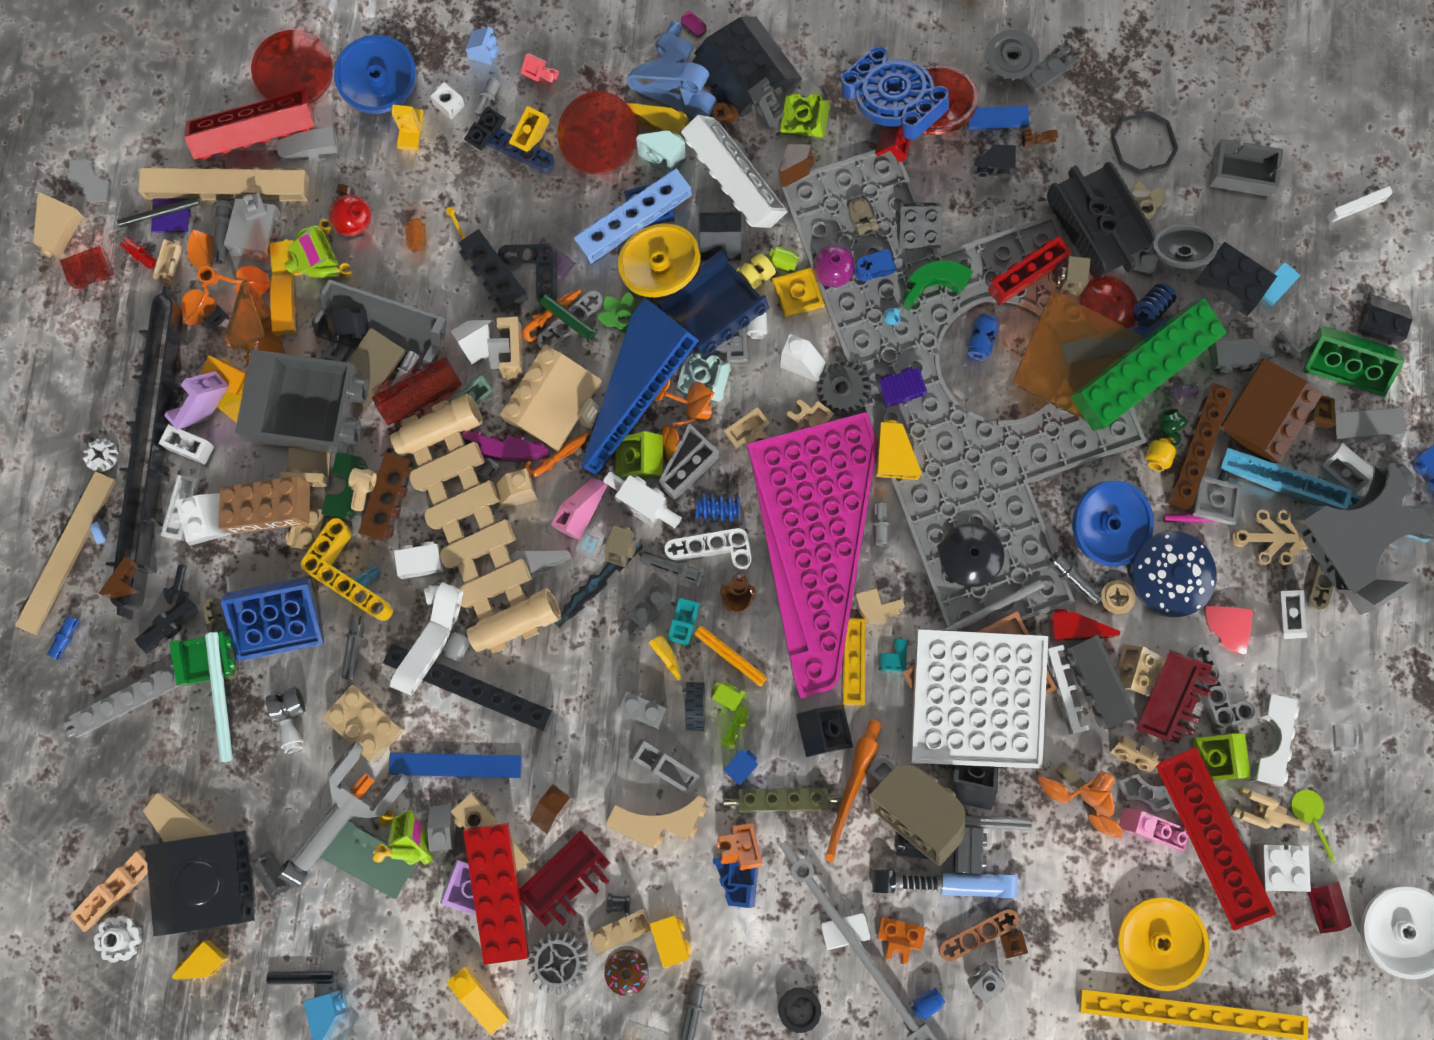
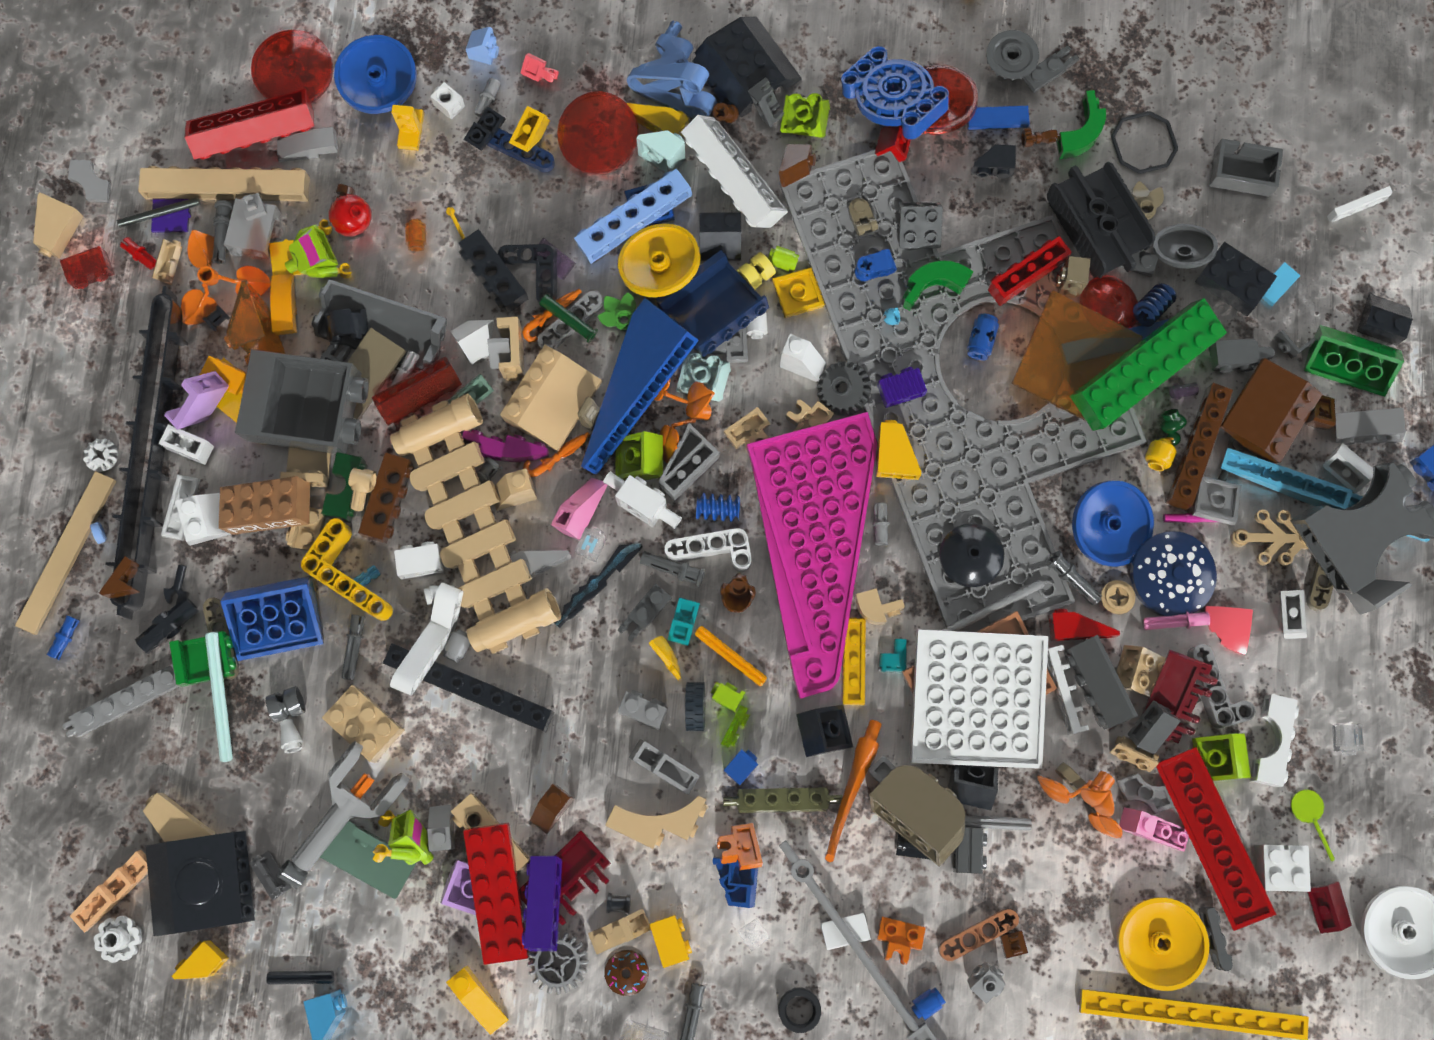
blue tile [388,753,522,778] -> none
dark tan brick [604,525,637,568] -> none
dark pink piece [681,12,707,36] -> none
magenta cylinder [813,245,855,288] -> none
piece [872,869,1017,898] -> none
tan plant [1231,786,1308,831] -> none
none -> dark purple brick [522,856,562,951]
none -> green arch [1056,90,1106,160]
none -> dark grey hinge [1128,700,1181,754]
none -> bright pink axle [1143,611,1210,630]
none -> dark grey hinge [1198,907,1233,971]

